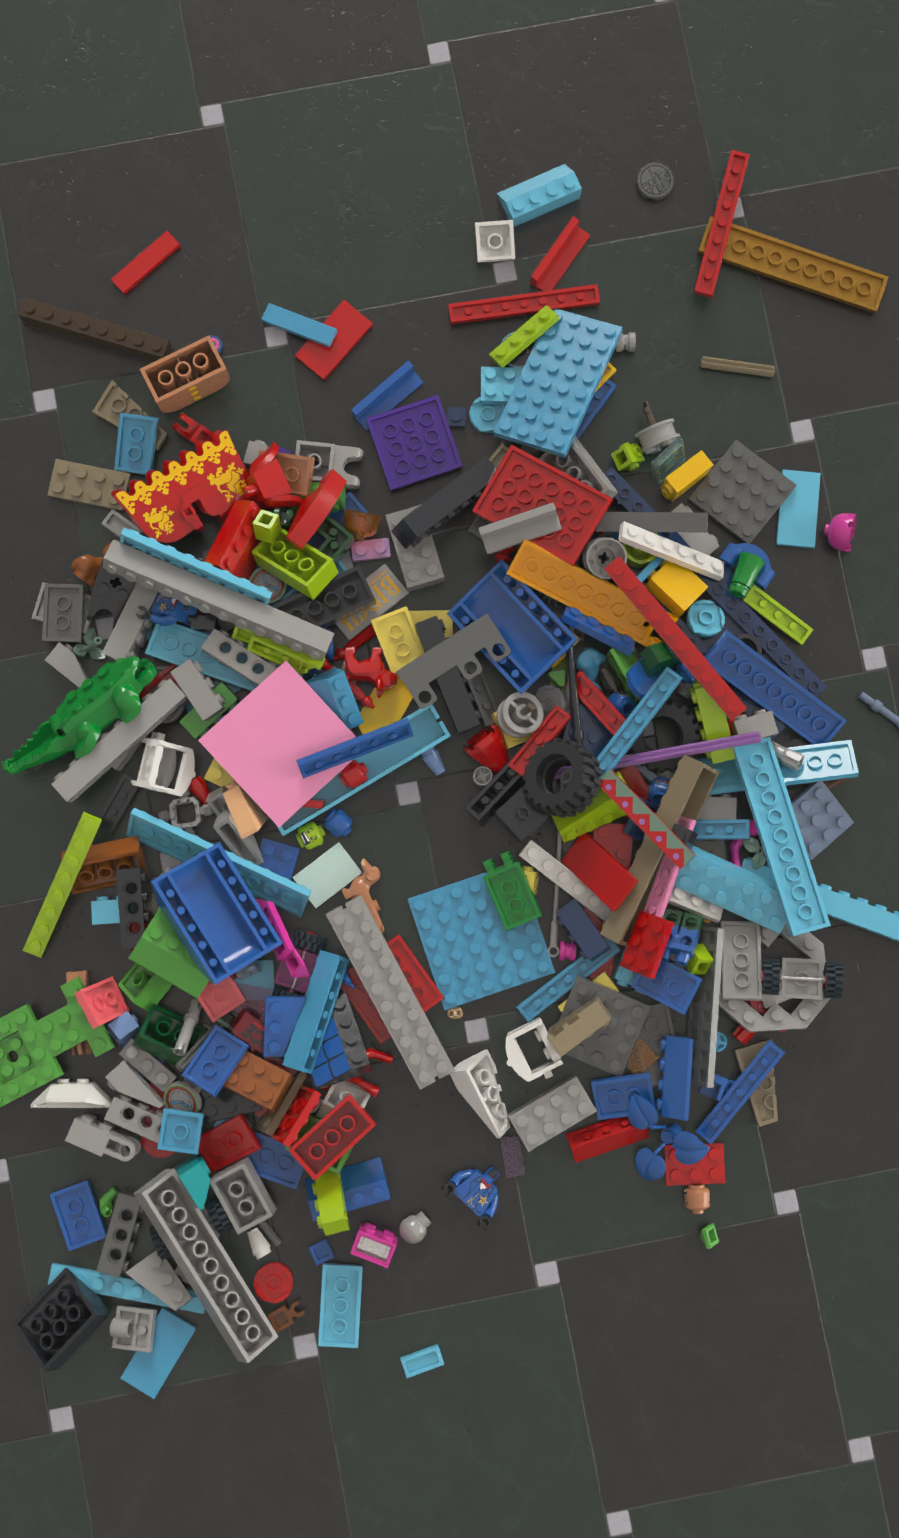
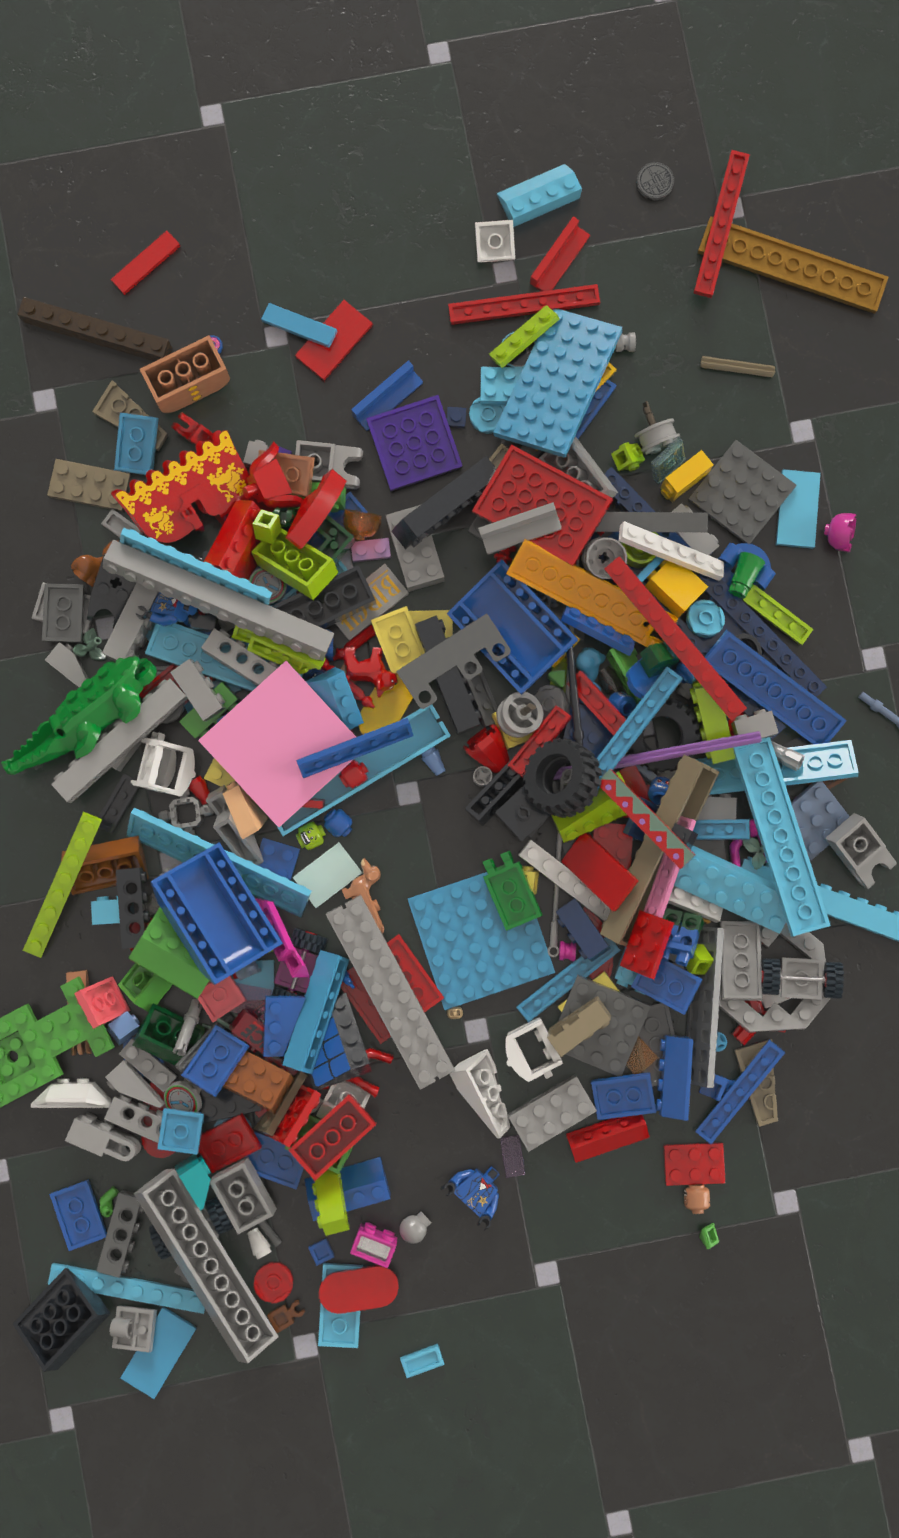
light grey wing [125,1251,192,1311] -> none
blue plant [627,1094,710,1180] -> none
none -> red tile [319,1265,399,1314]
none -> light grey brick [825,813,897,889]

